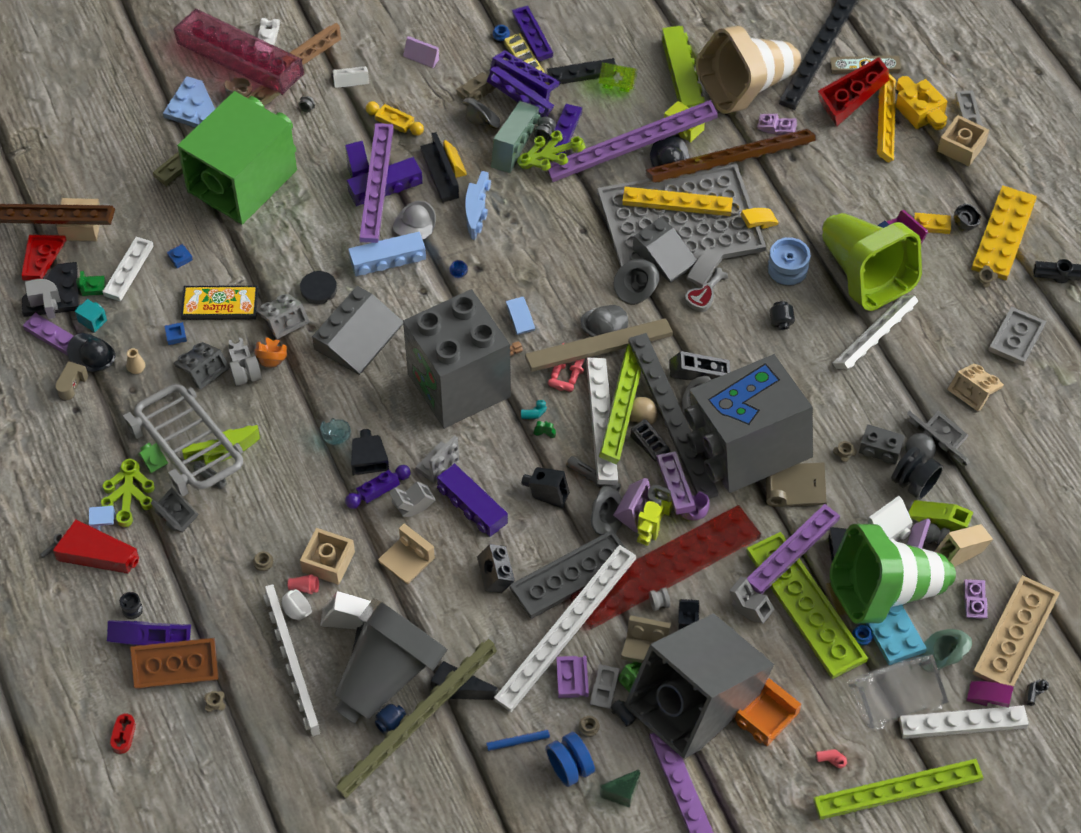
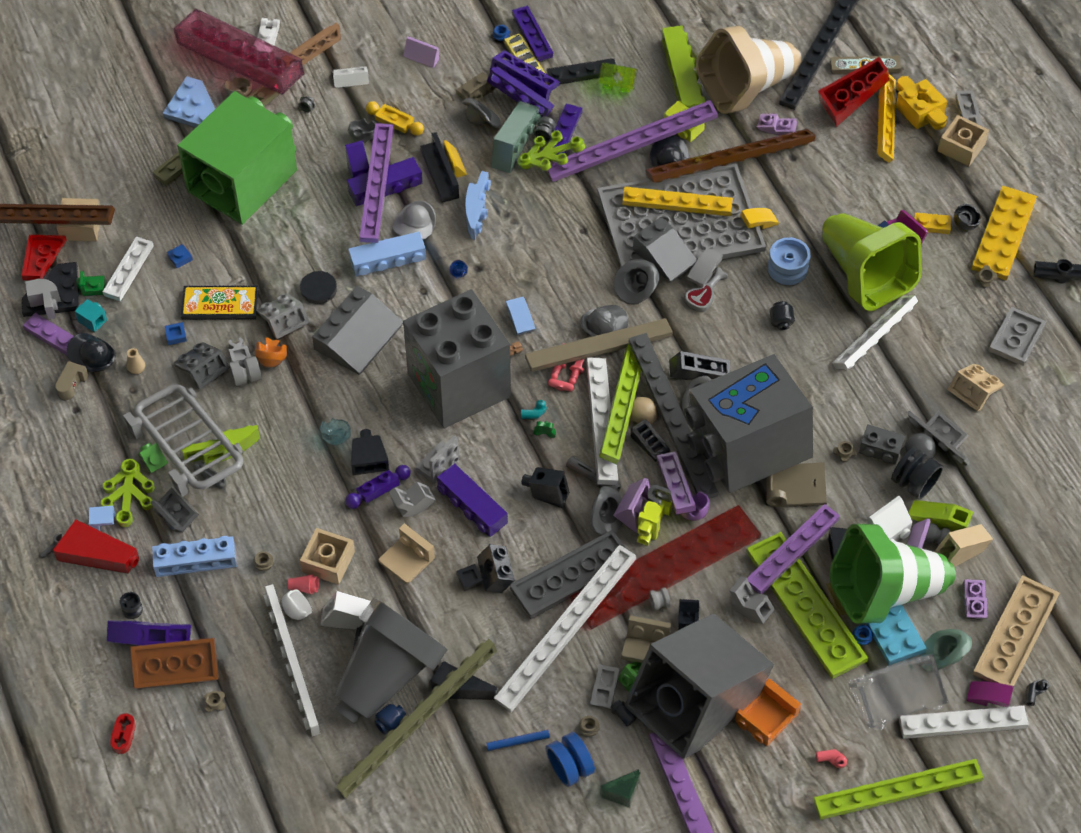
medium lavender plate [556,656,589,698] -> none
none -> light blue brick [152,536,237,577]
none -> dark grey hair [348,118,375,143]
none -> black plate [456,564,483,591]

